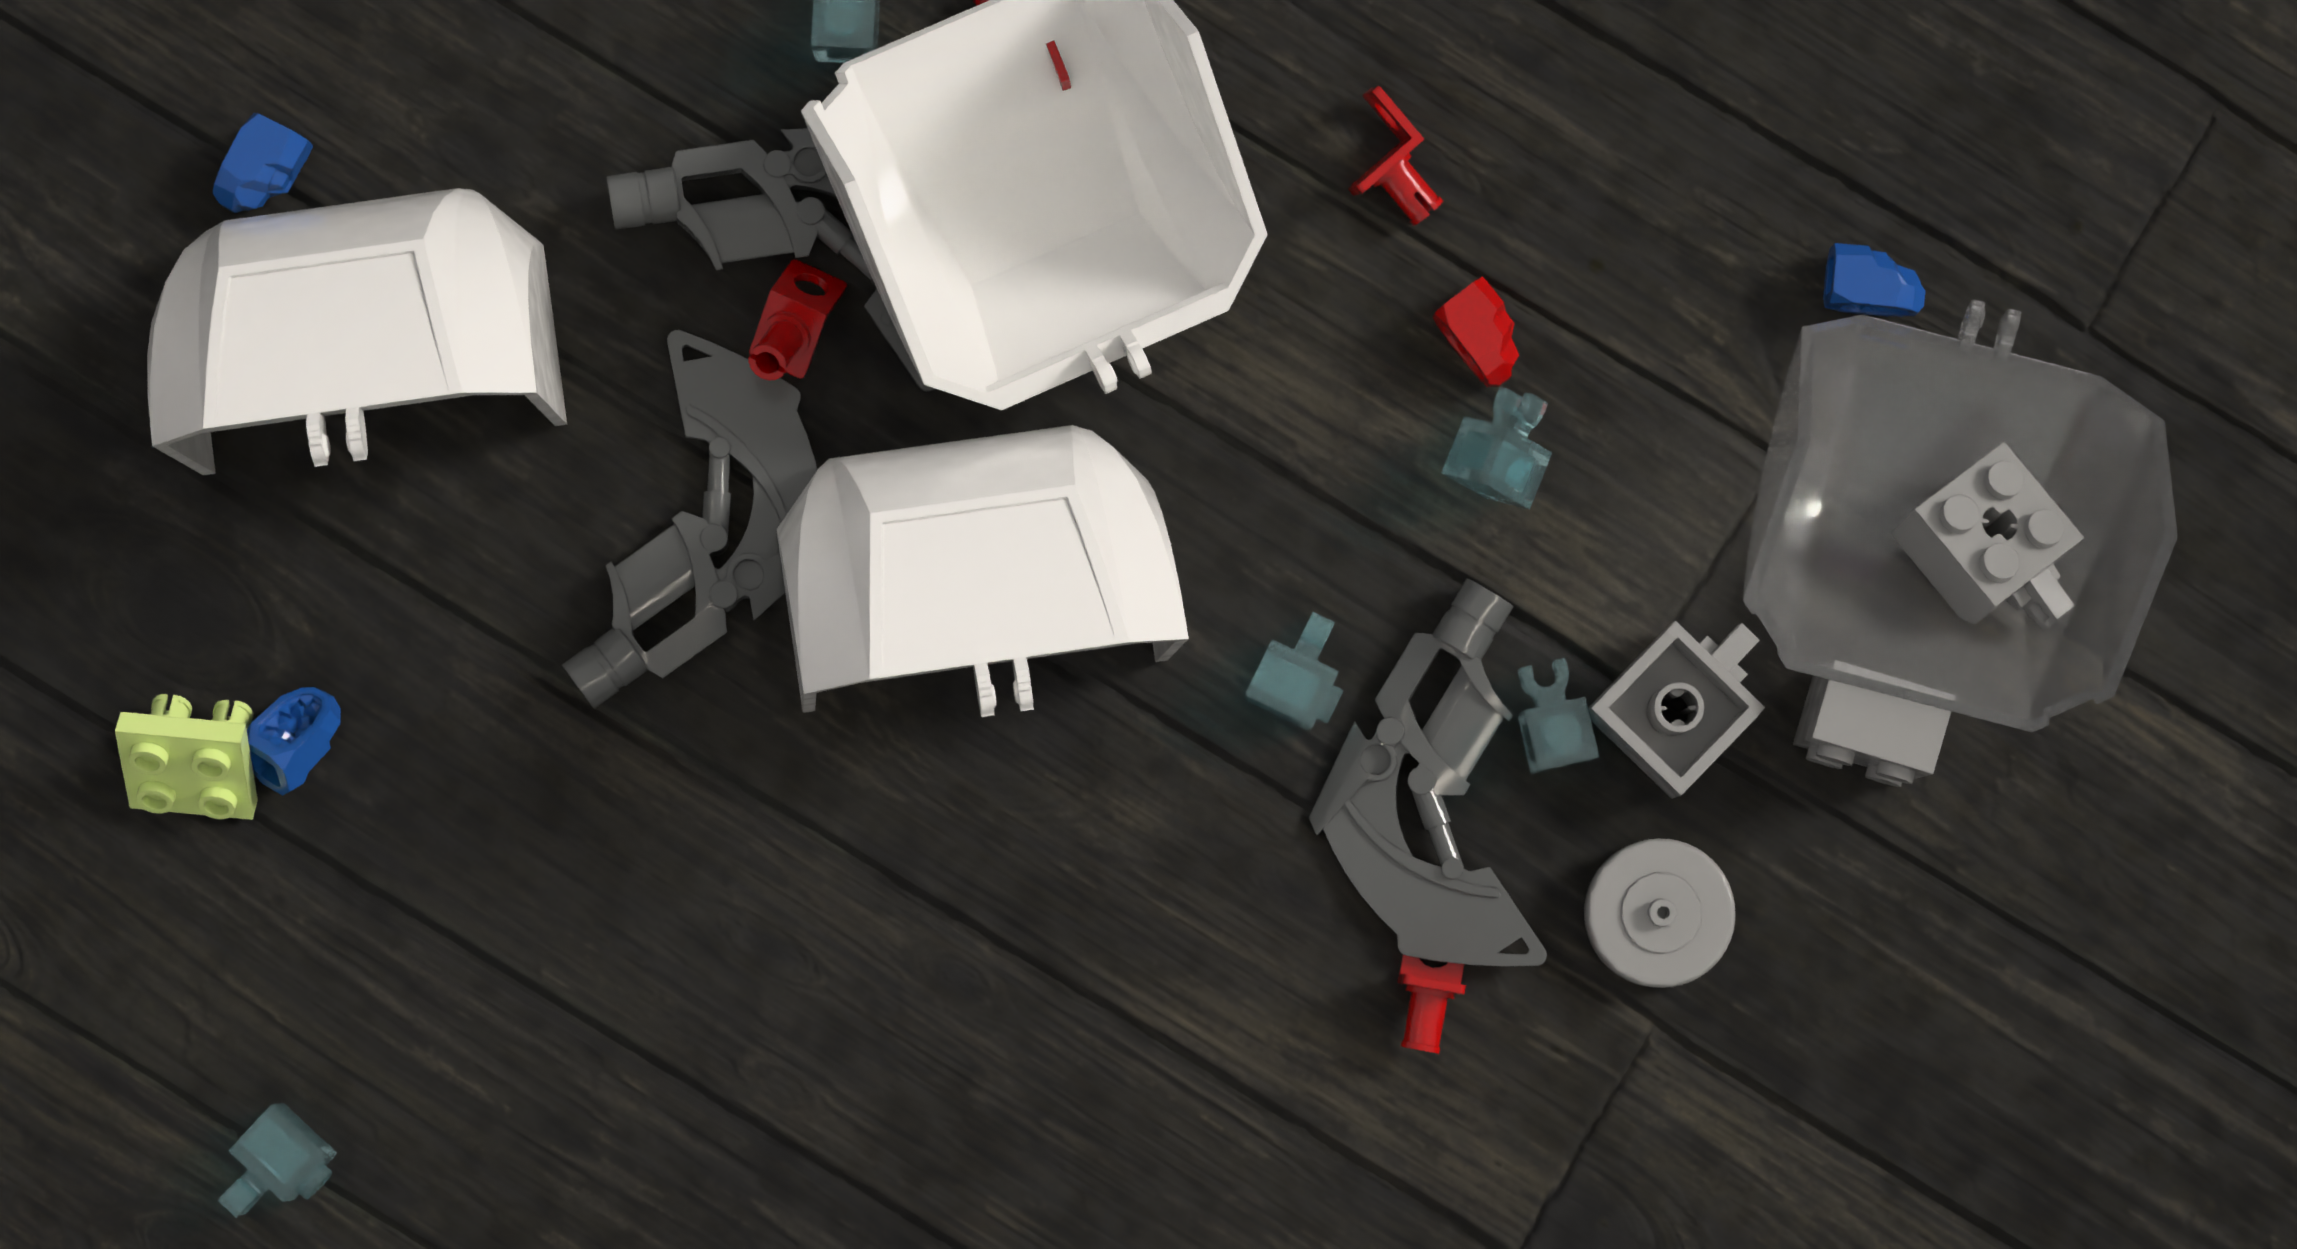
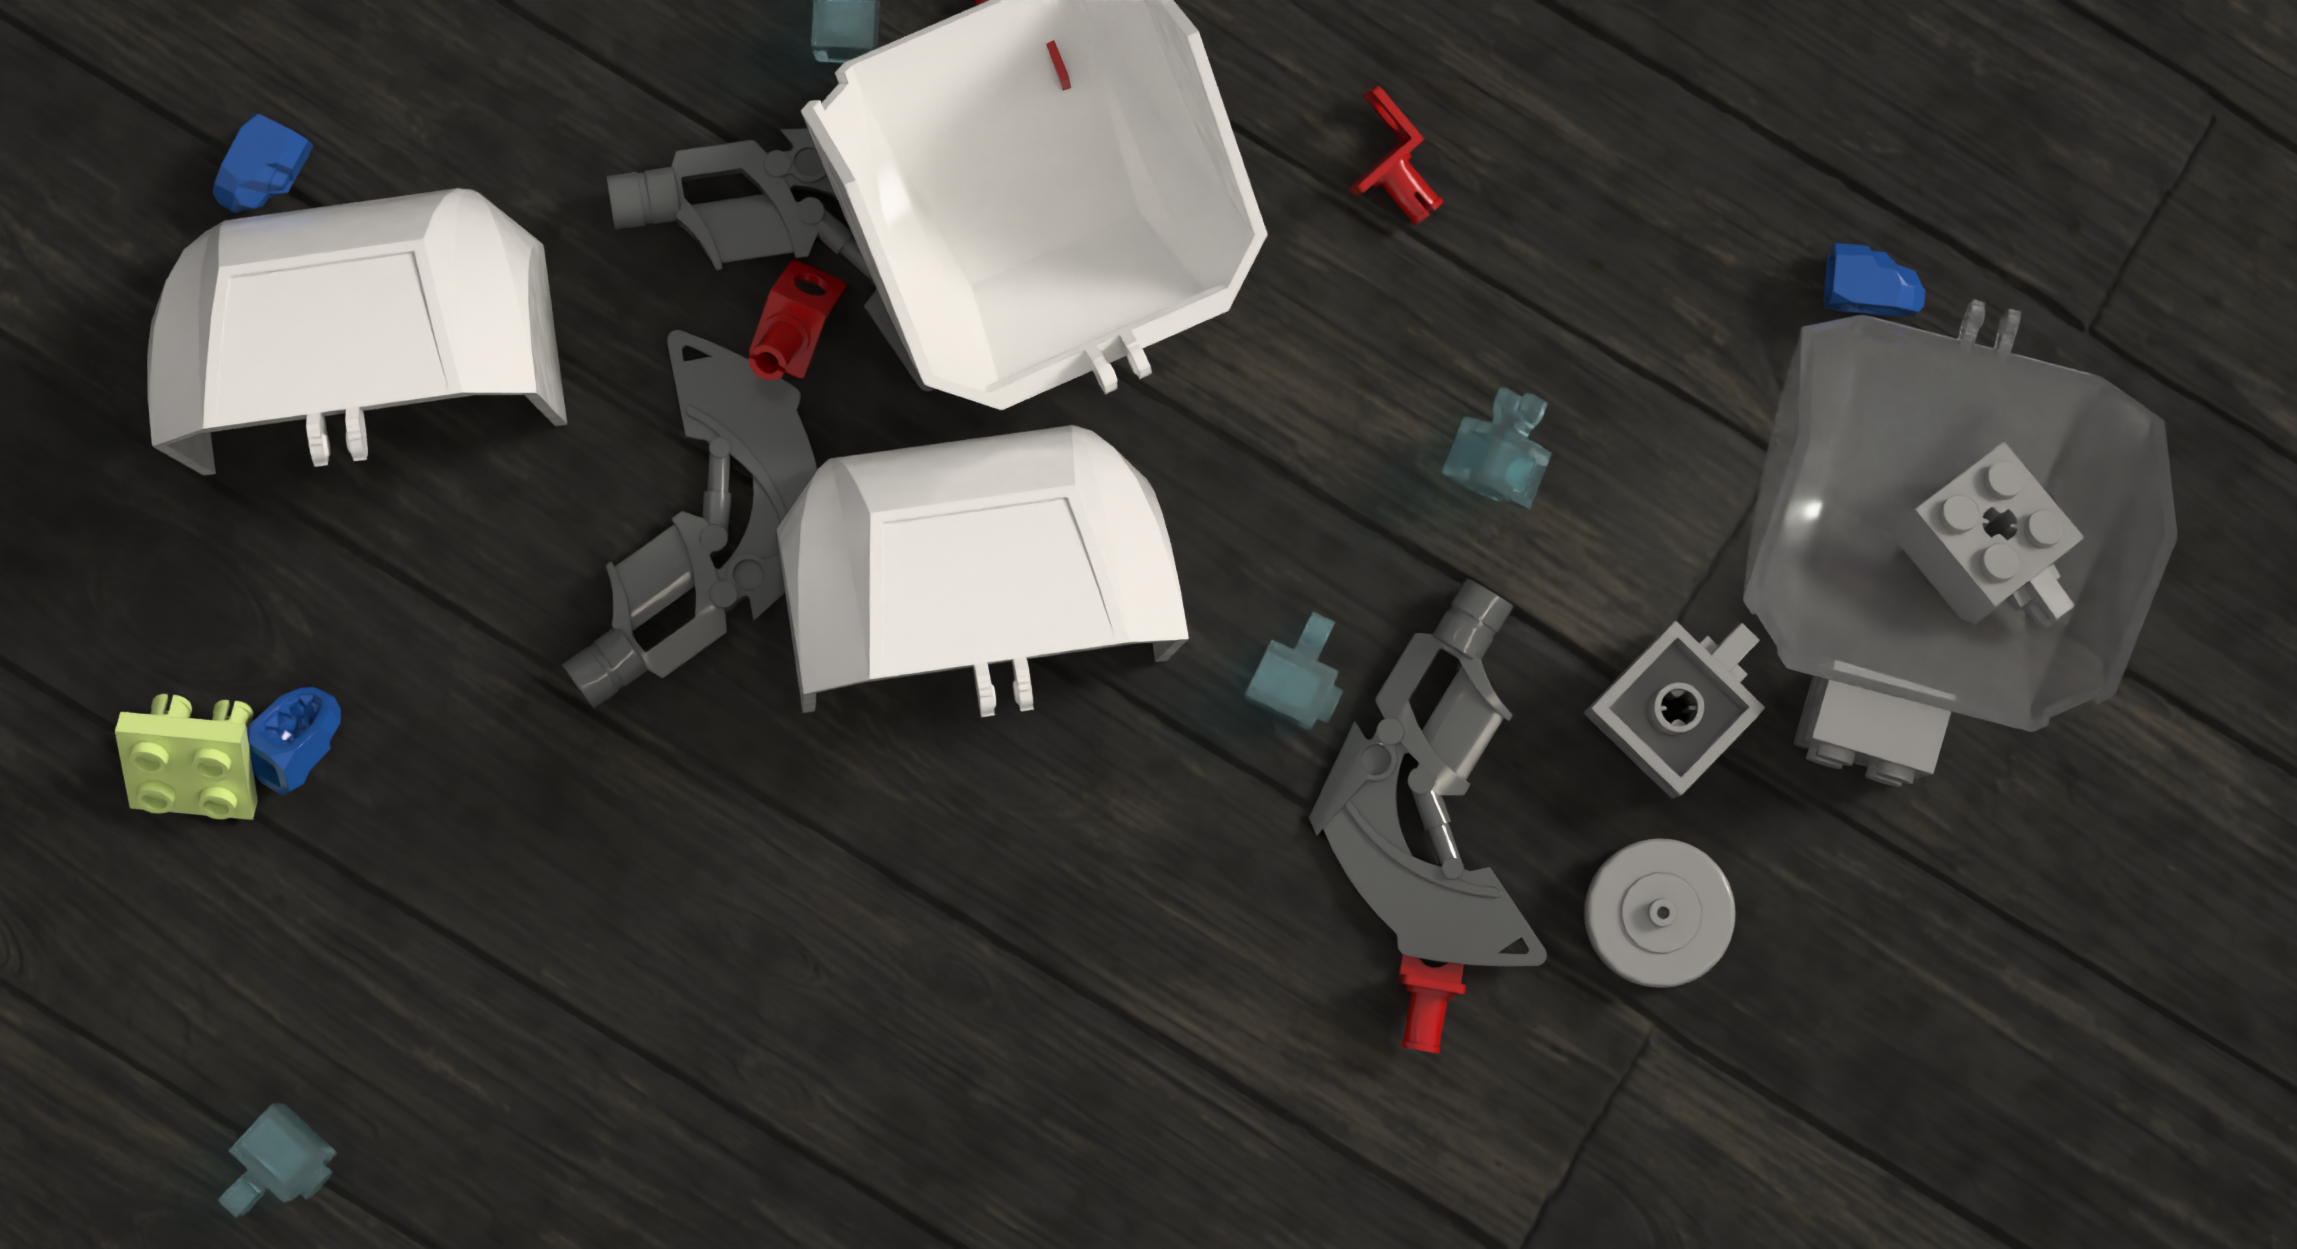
red rock [1432,276,1519,387] -> none
clear light blue brick [1518,658,1599,774] -> none

